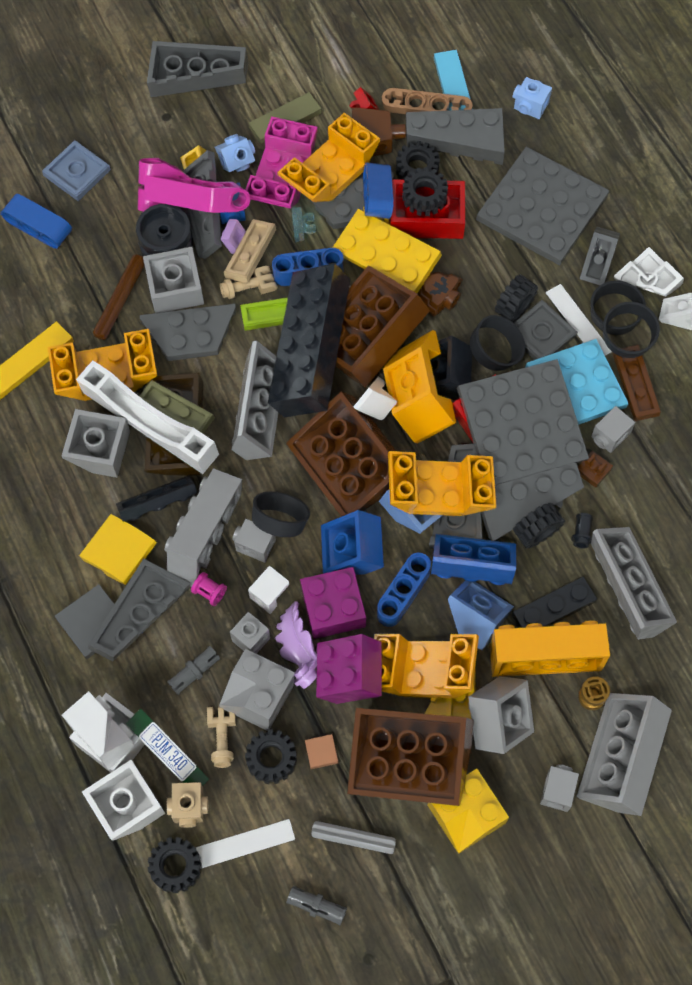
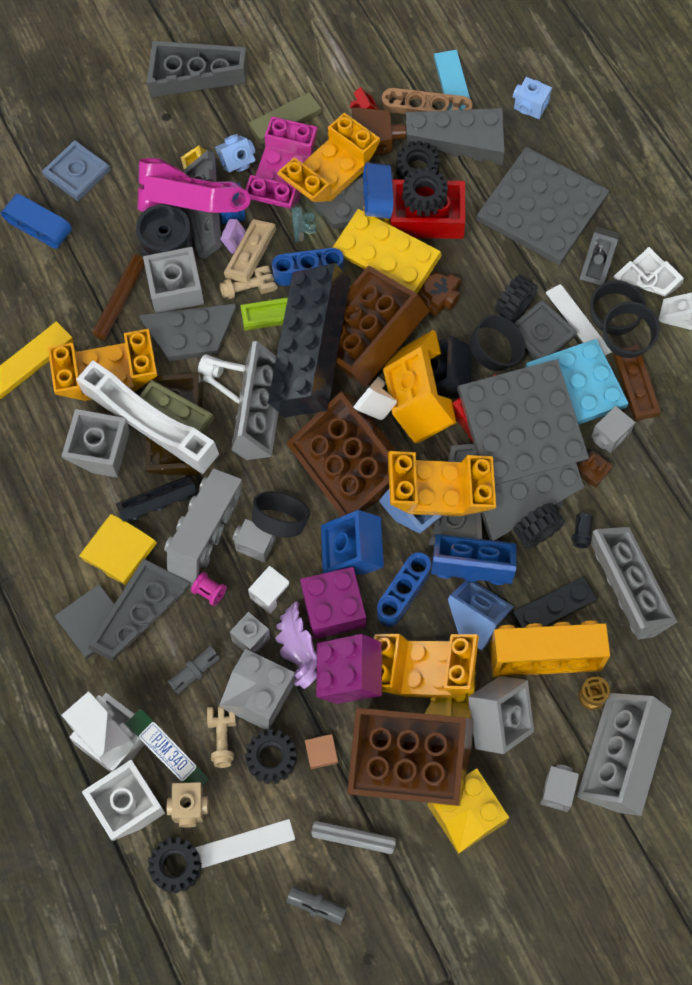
none -> white plant [198,354,246,404]

